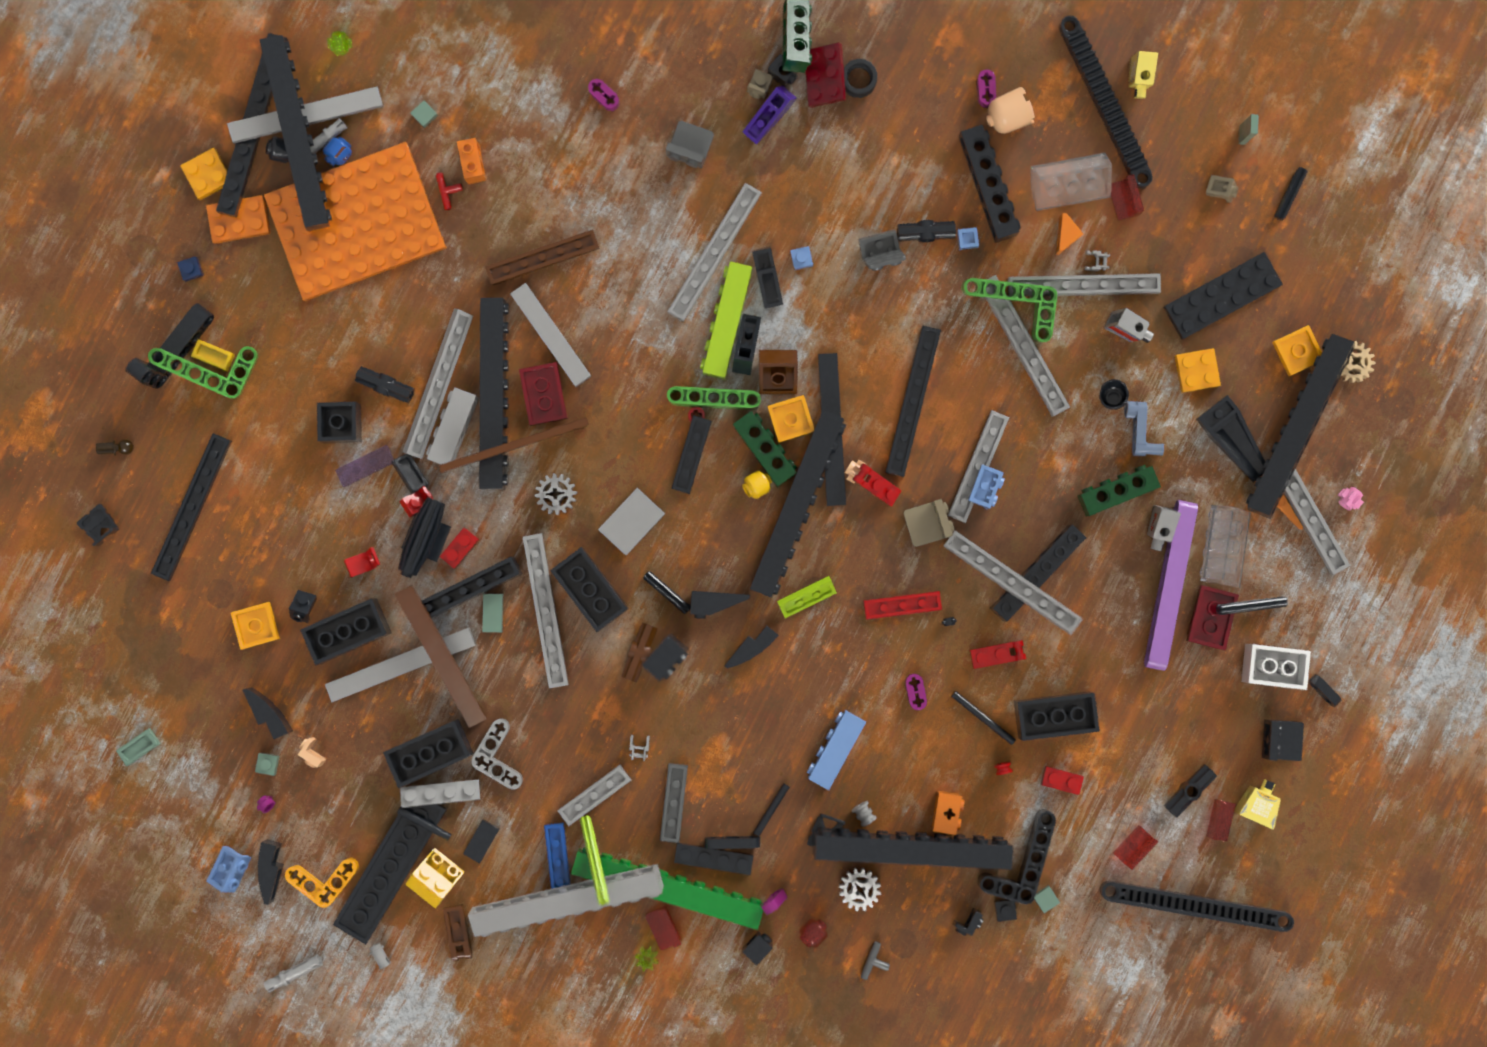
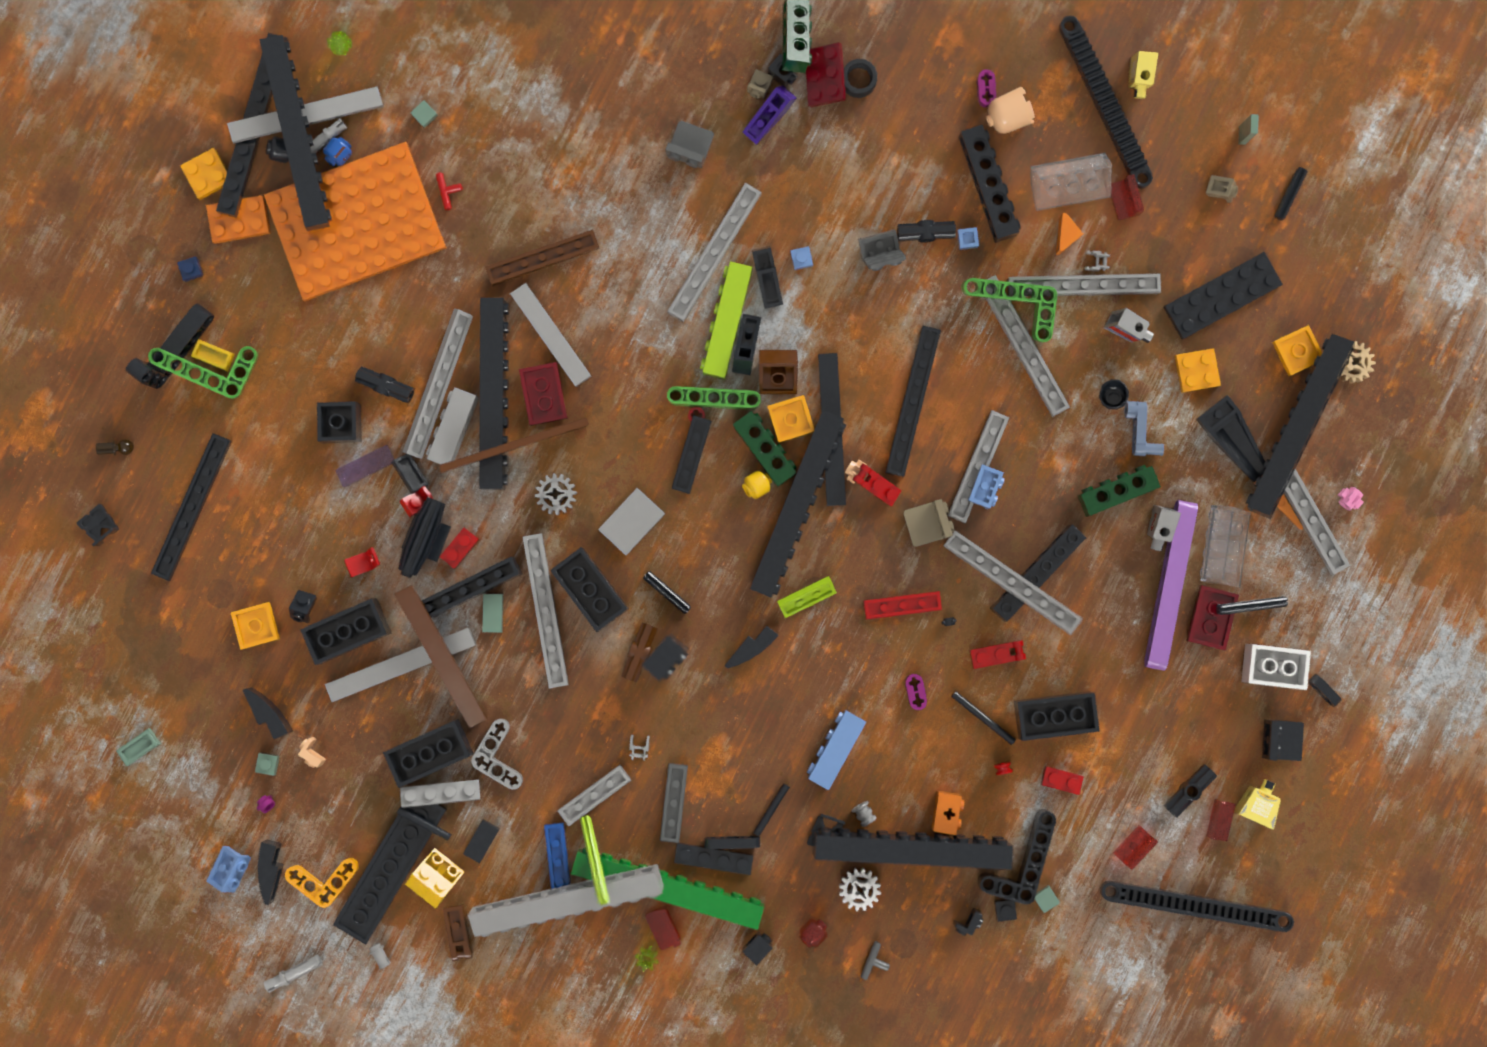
orange brick [457,138,487,184] -> none
magenta beam [588,79,619,111] -> none
black slope [690,591,750,619] -> none
magenta beam [761,888,788,915] -> none

